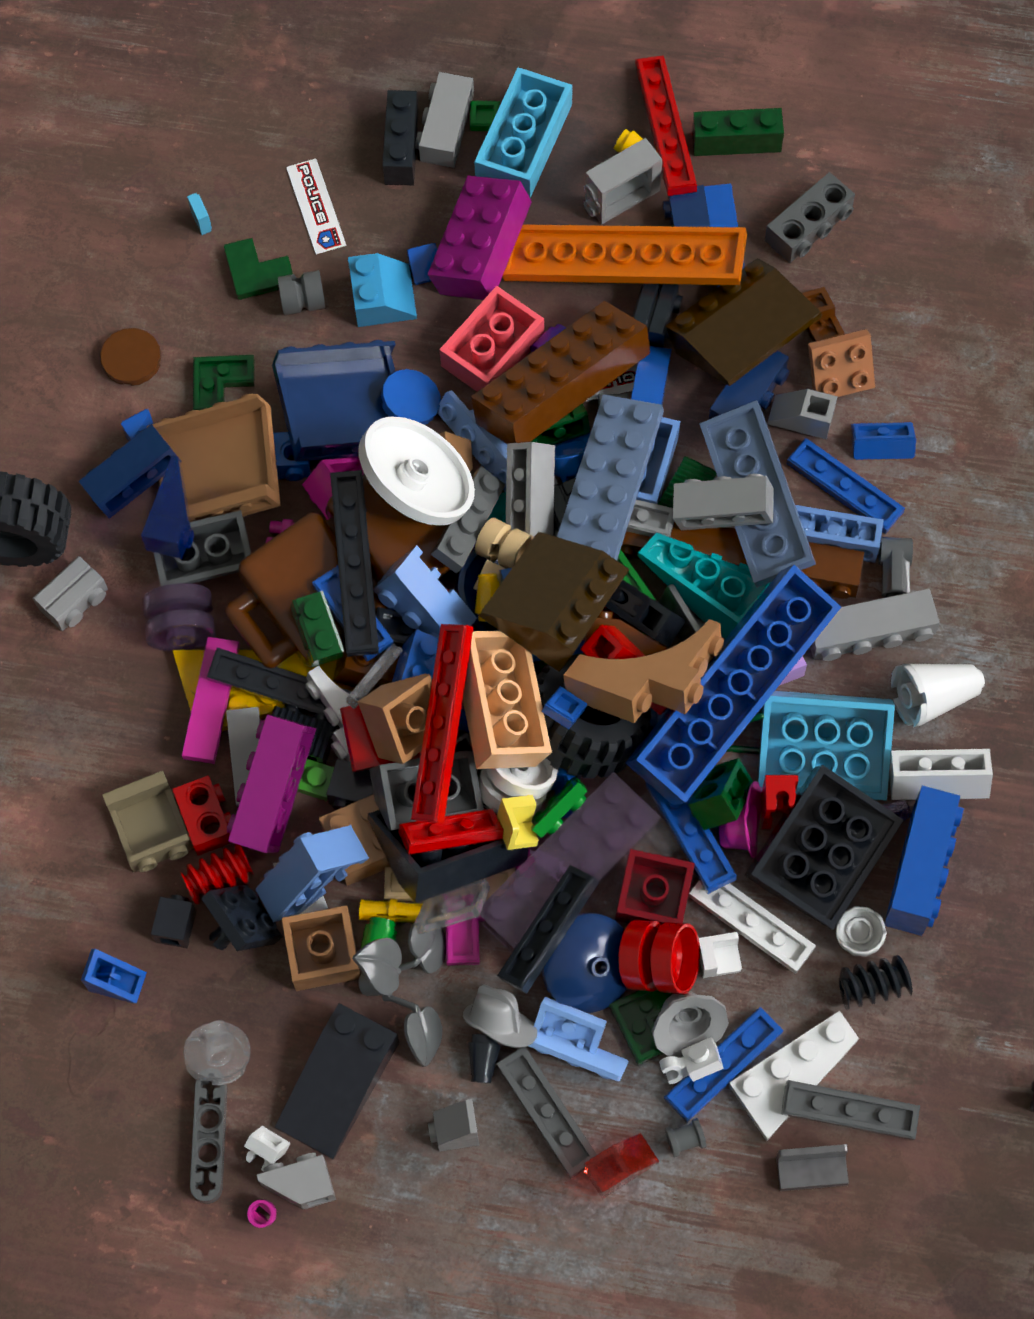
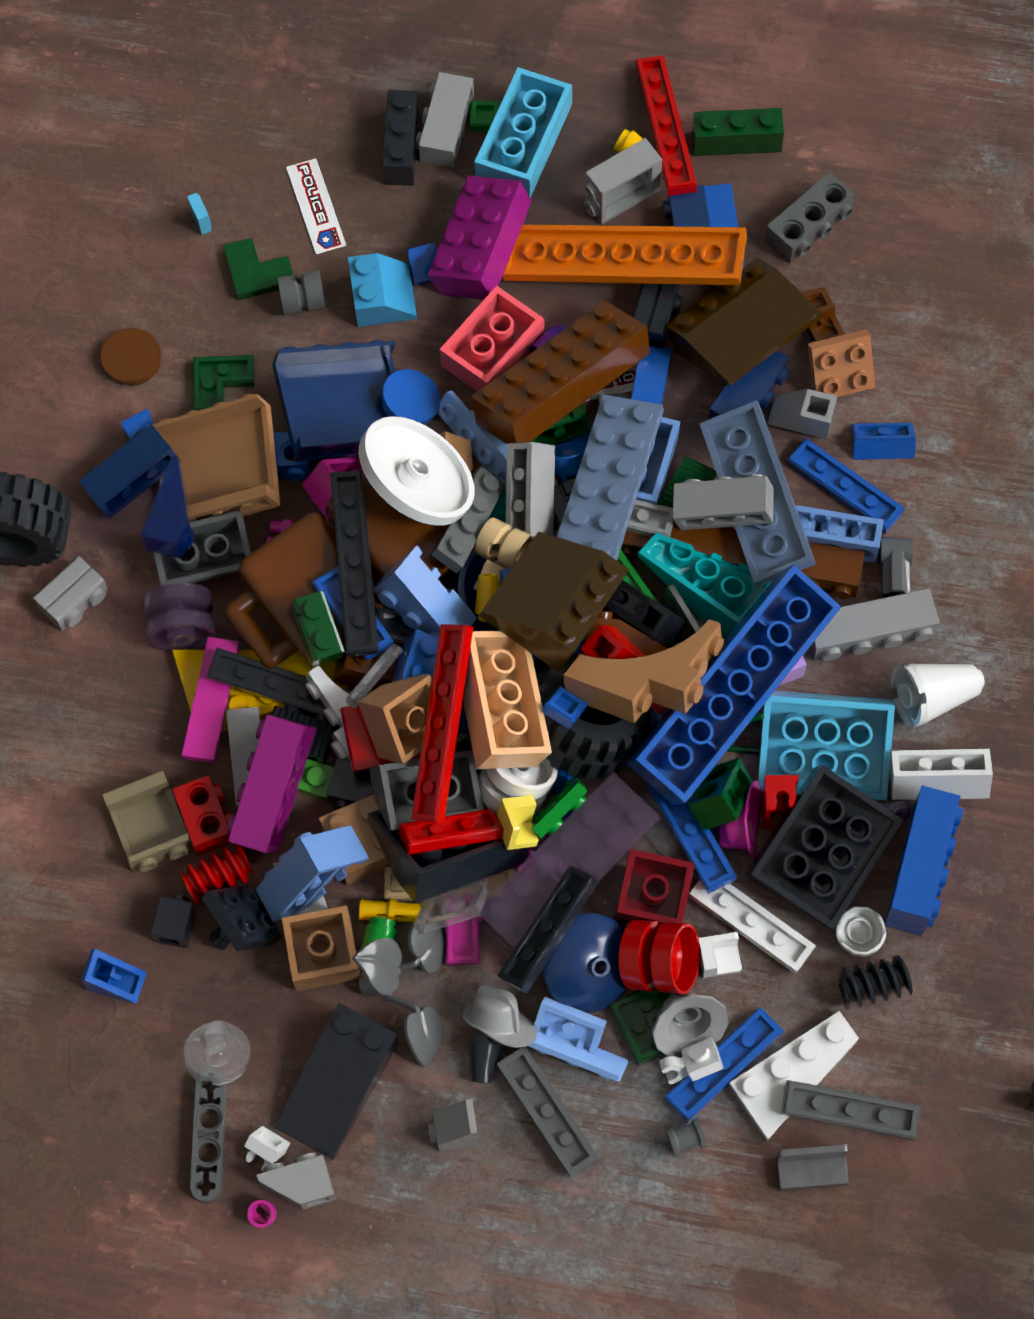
clear red slope [584,1133,659,1199] -> none

